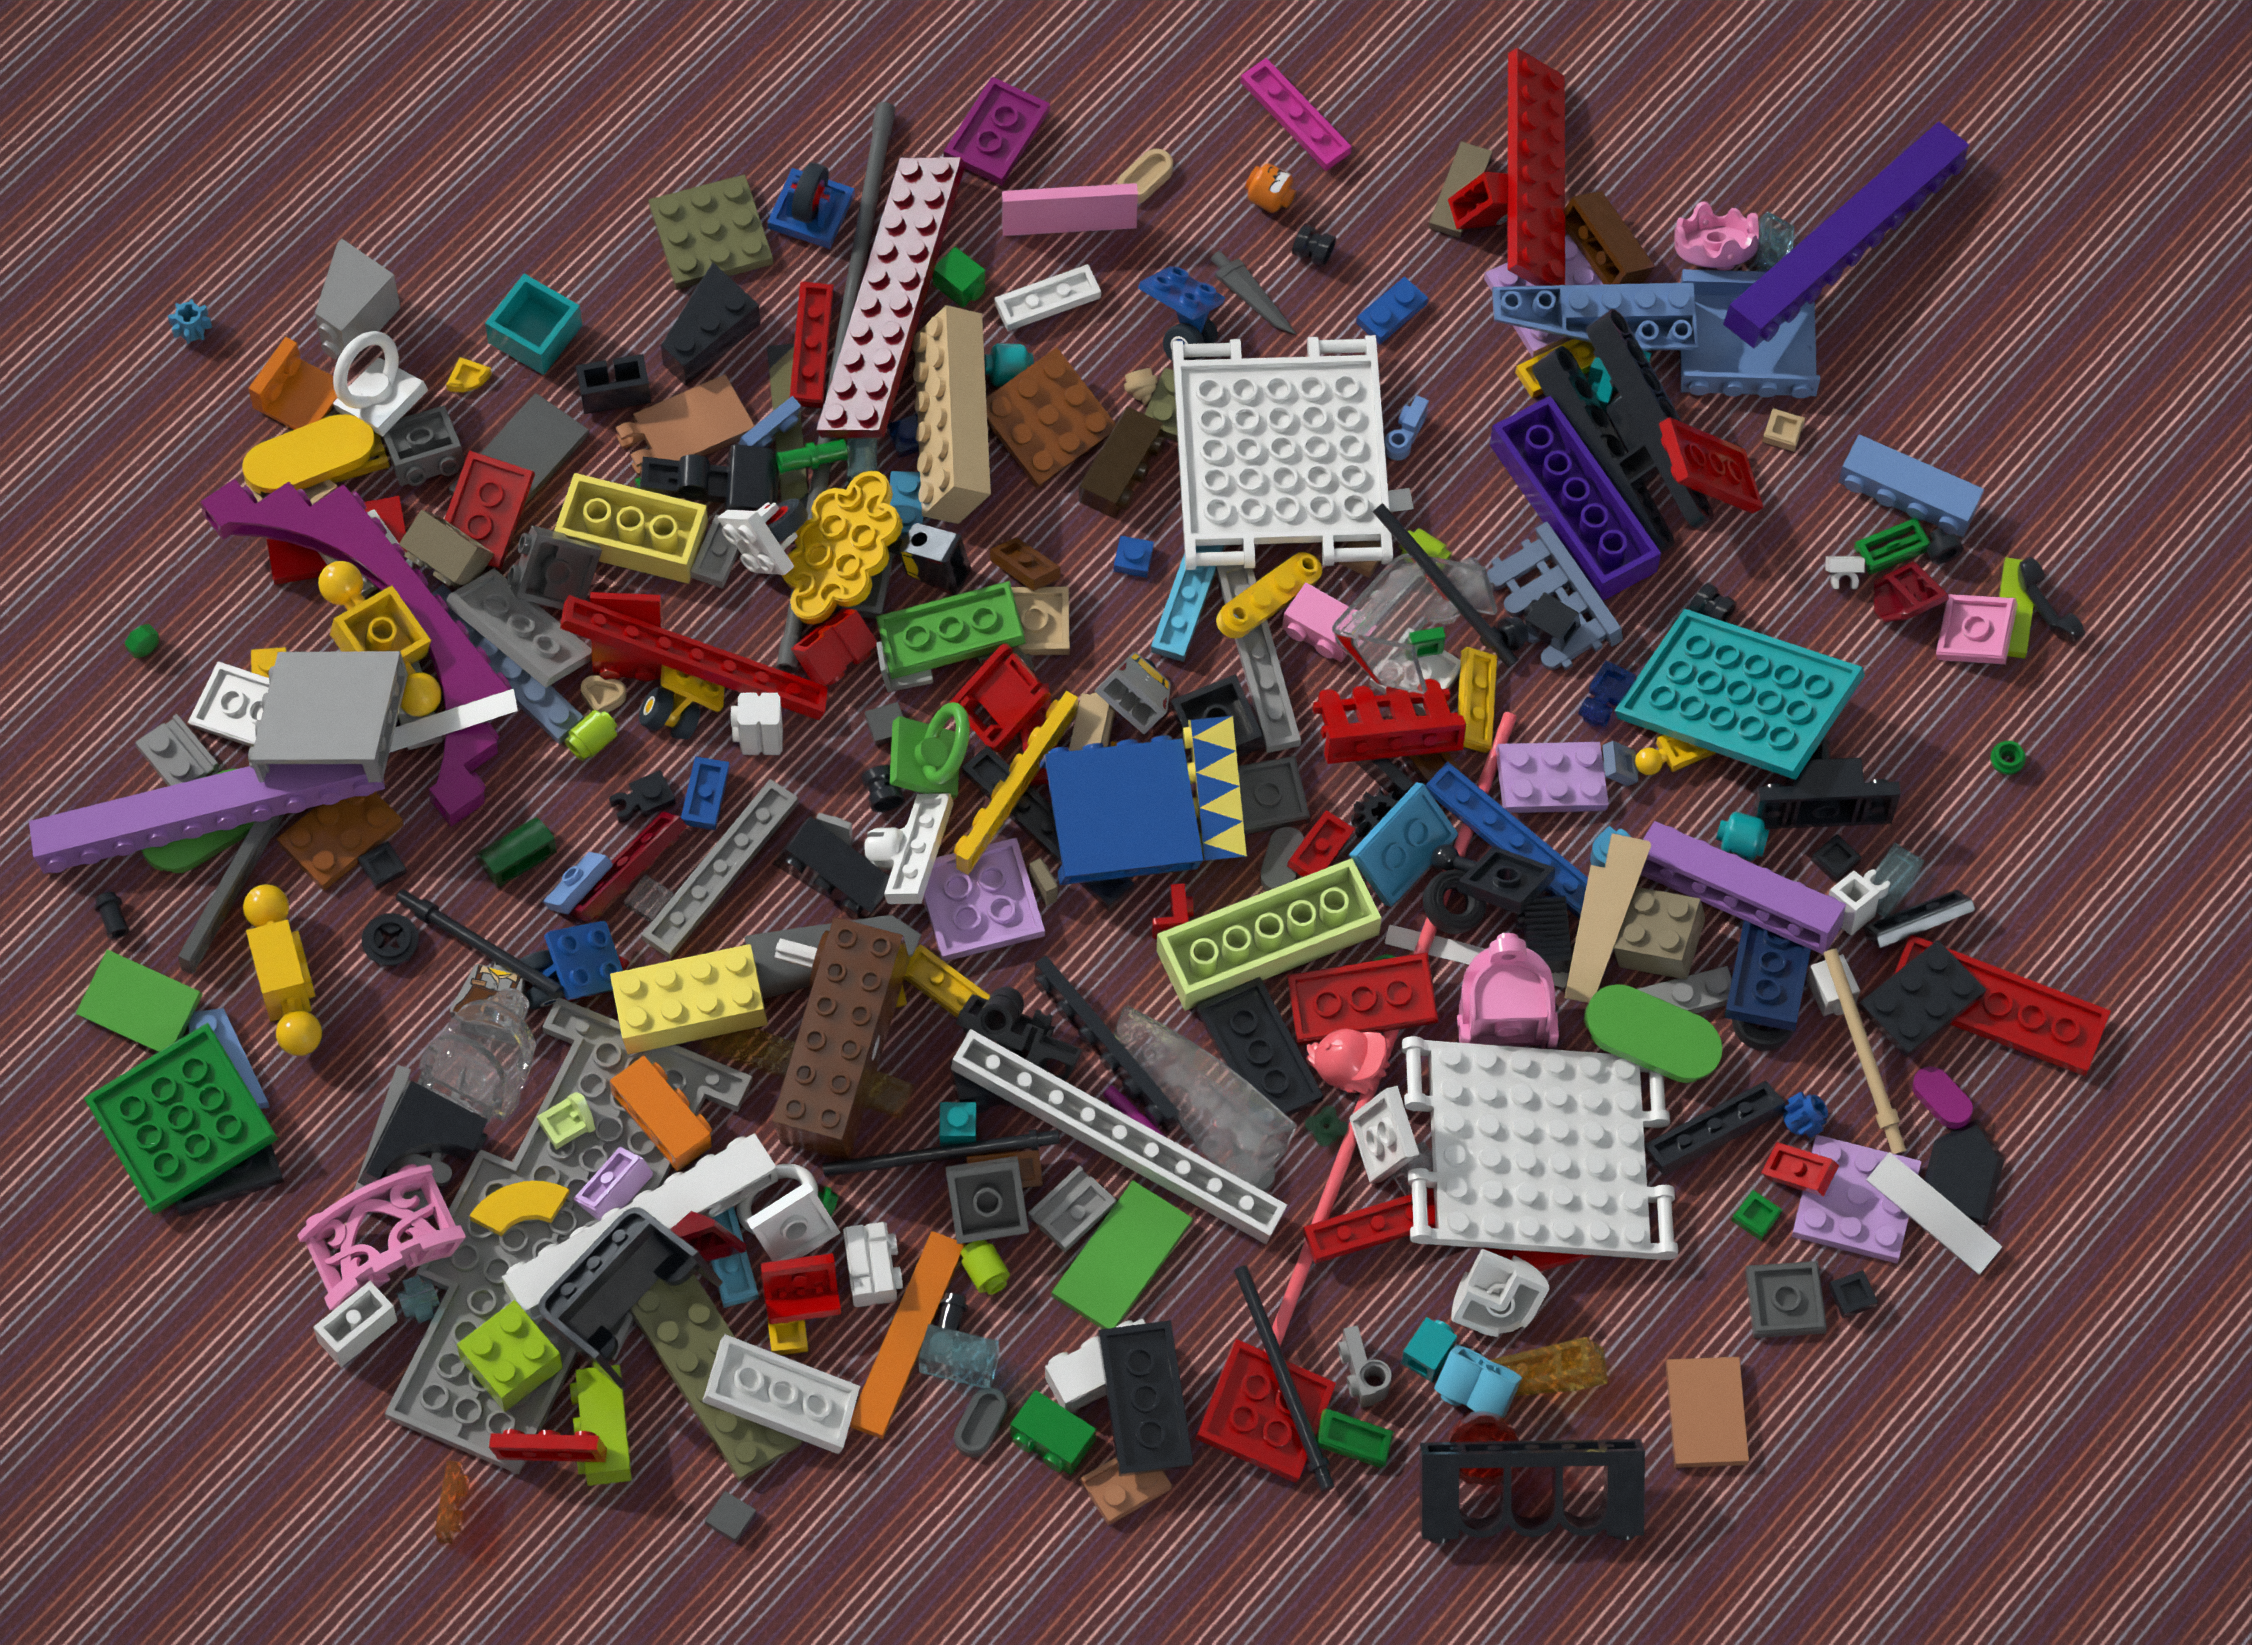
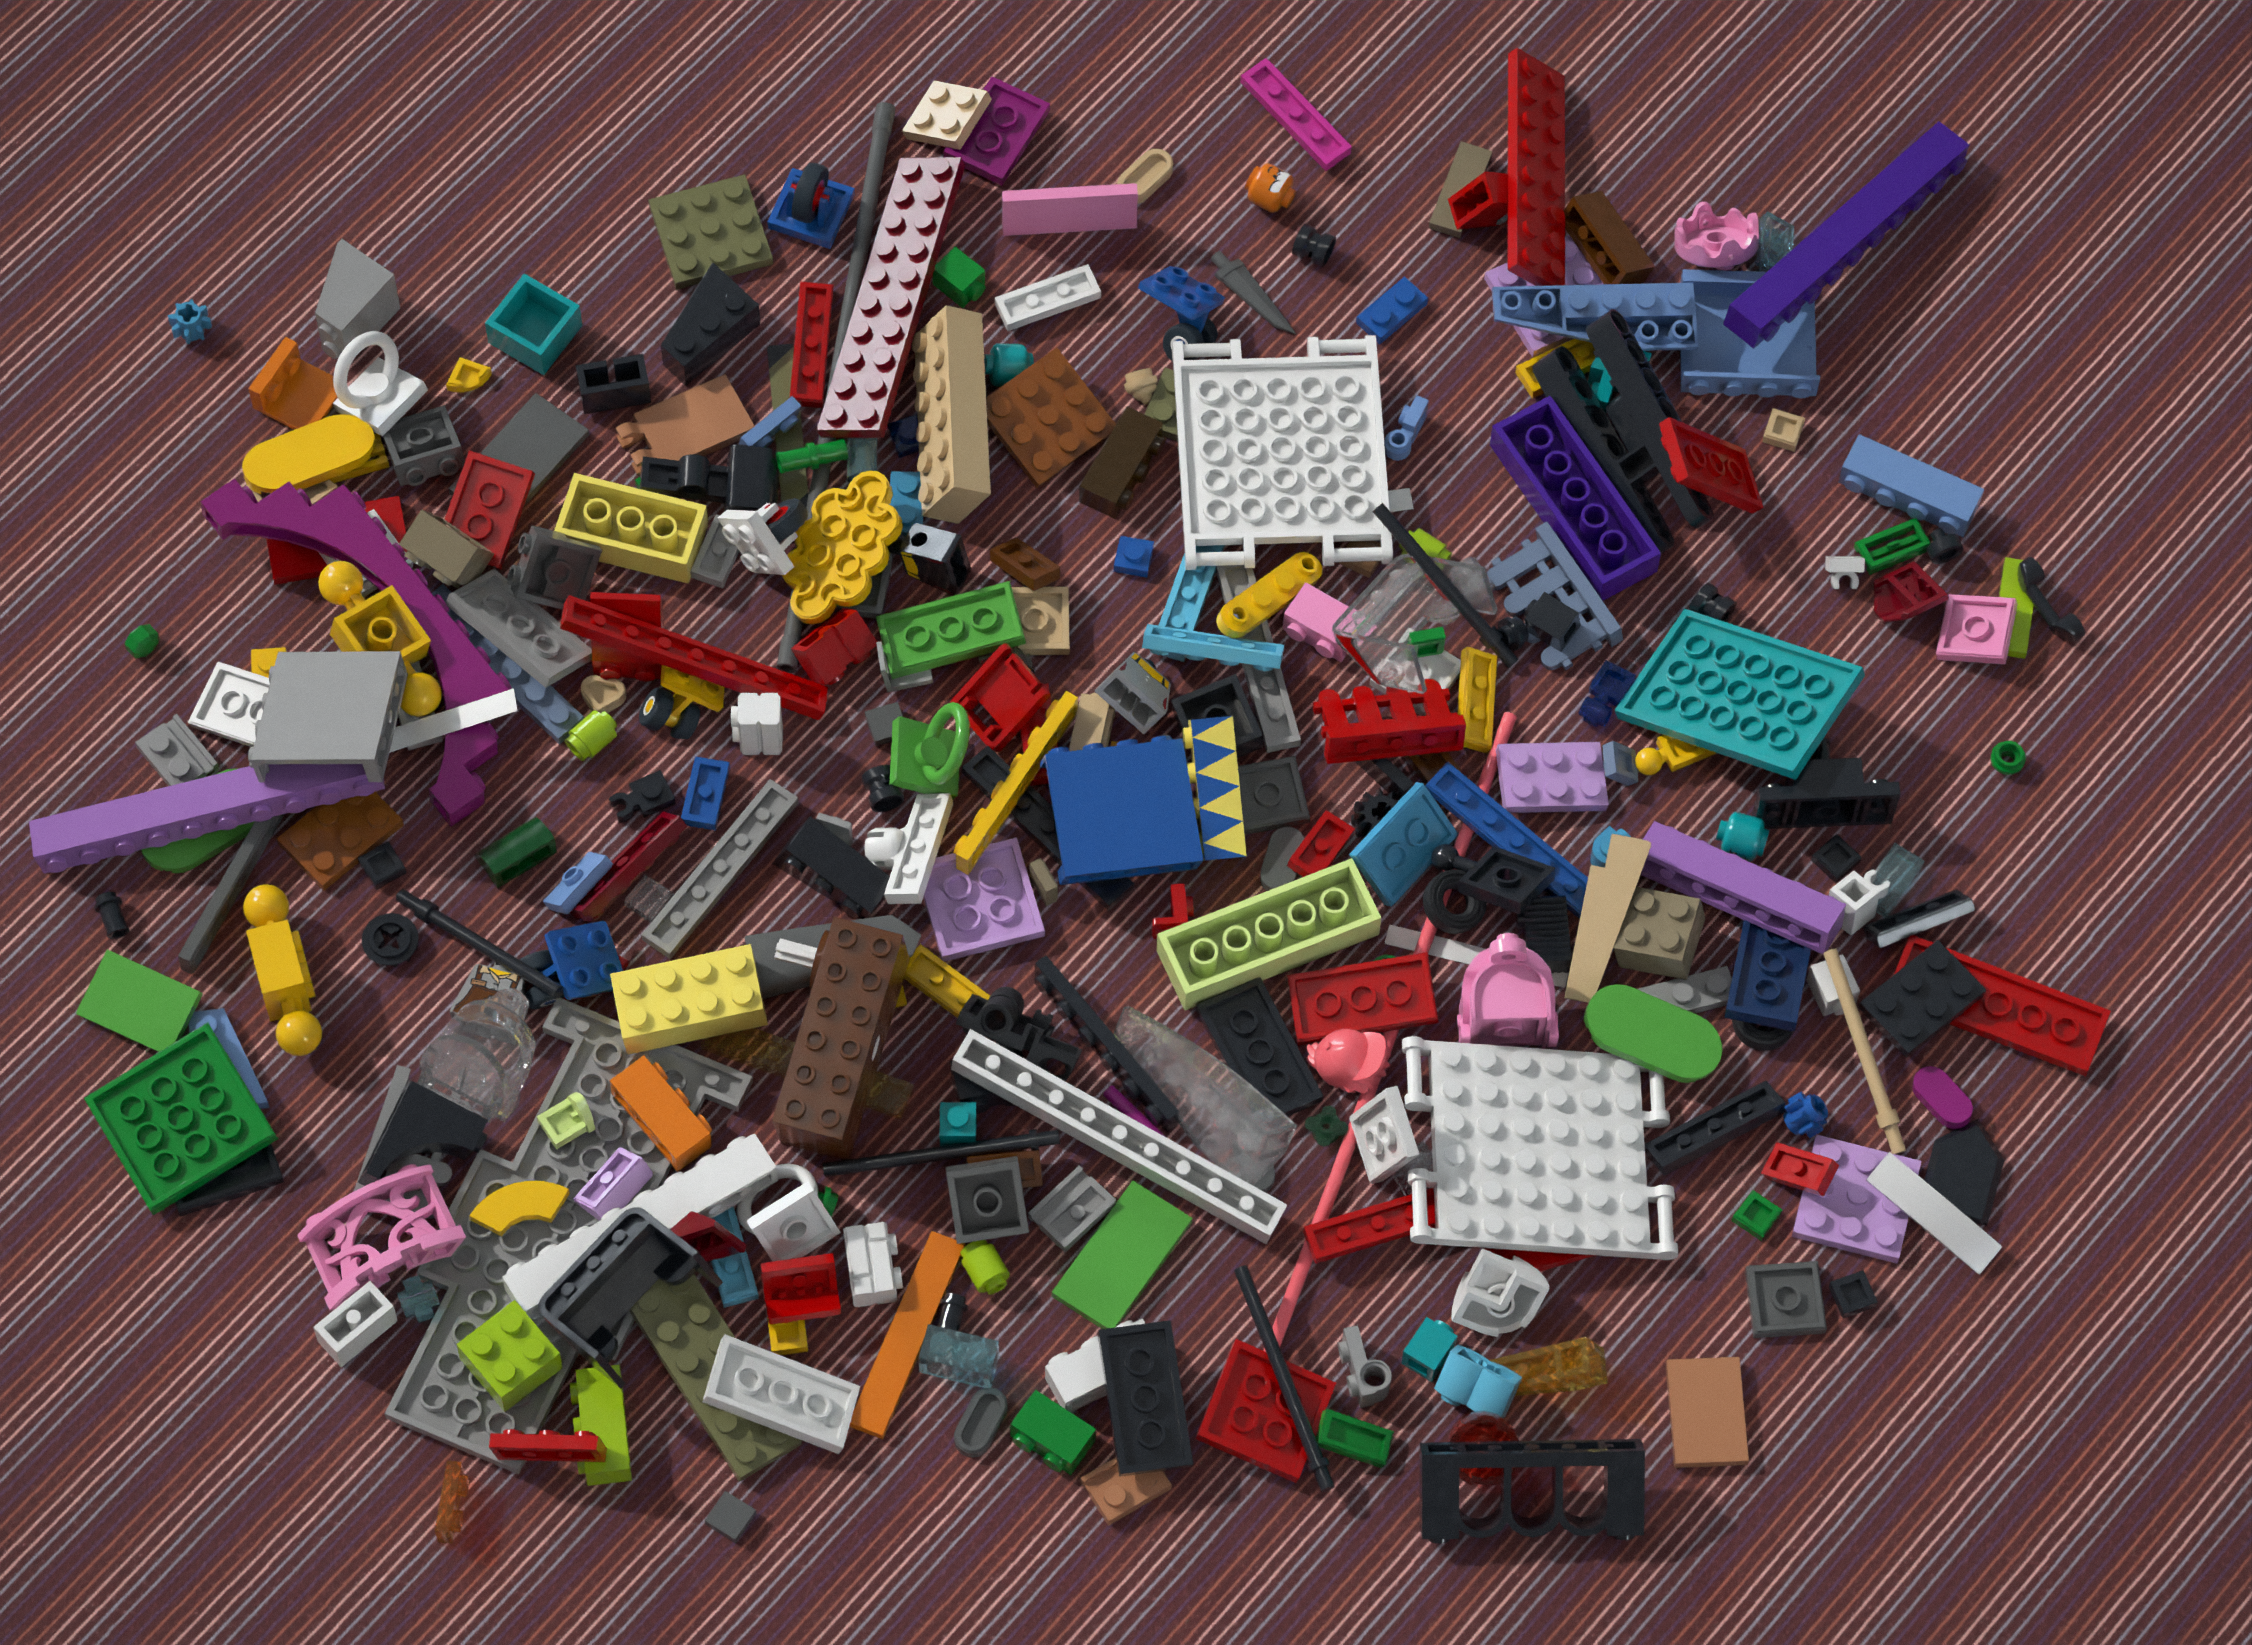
none -> tan plate [902,81,992,150]
none -> medium azure plate [1142,624,1284,671]

